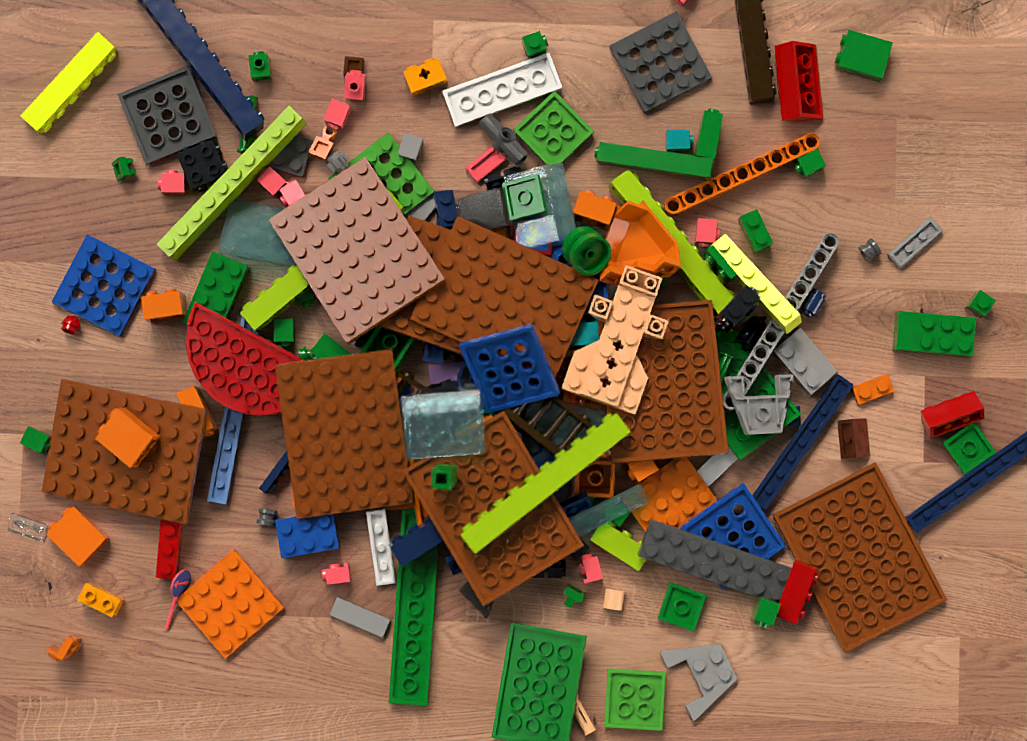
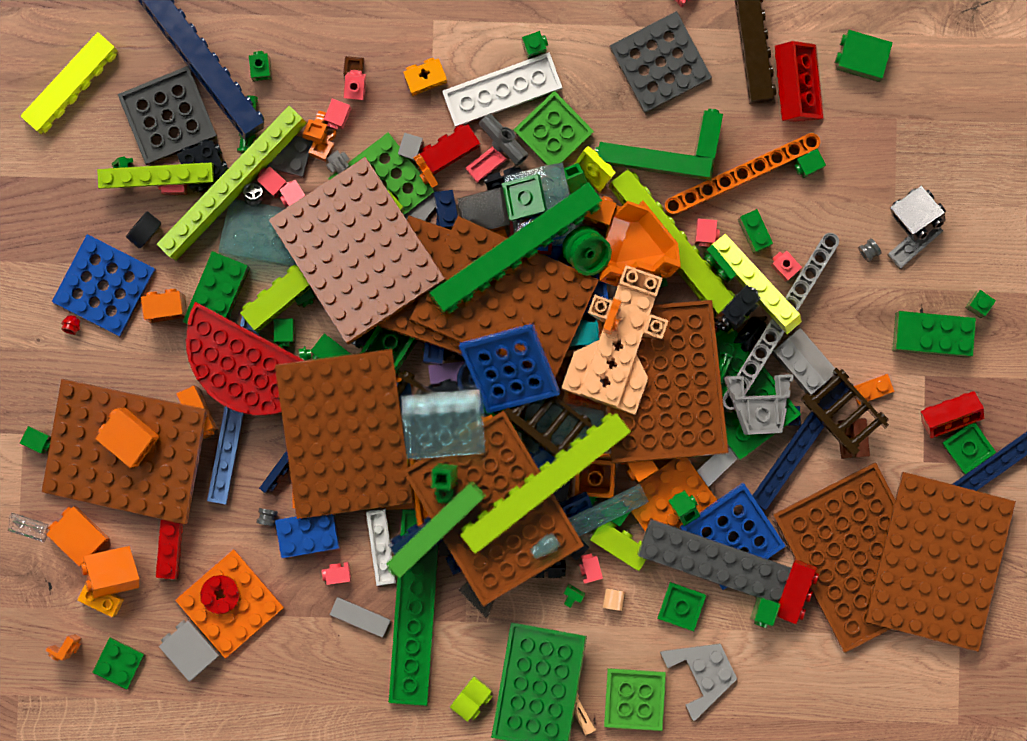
piece [165,570,191,630] -> none
teal brick [666,130,694,152] -> none
dark blue brick [800,288,826,318] -> none
none -> orange brick [81,546,140,599]
none -> green plate [92,637,145,689]
none -> lime plate [97,162,214,189]
none -> black tyre [126,211,161,248]
none -> light grey brick [159,620,221,681]
none -> red plate [200,575,240,614]
none -> dark grey wheel [243,182,263,206]
none -> orange plate [303,111,327,143]
none -> bright green brick [386,481,486,578]
none -> orange plate [413,154,438,188]
none -> red brick [420,124,480,175]
none -> green brick [429,182,602,315]
none -> green plate [435,488,454,503]
none -> lime brick [450,676,492,722]
none -> clear light blue cone [530,533,560,559]
none -> green brick [561,163,587,194]
none -> neon yellow plate [574,146,616,193]
none -> orange plate [603,298,621,335]
none -> green brick [668,490,700,526]
none -> coral brick [770,251,802,282]
none -> dark brown fence [801,367,889,457]
none -> dark orange plate [864,472,1016,652]
none -> brick [890,185,946,242]

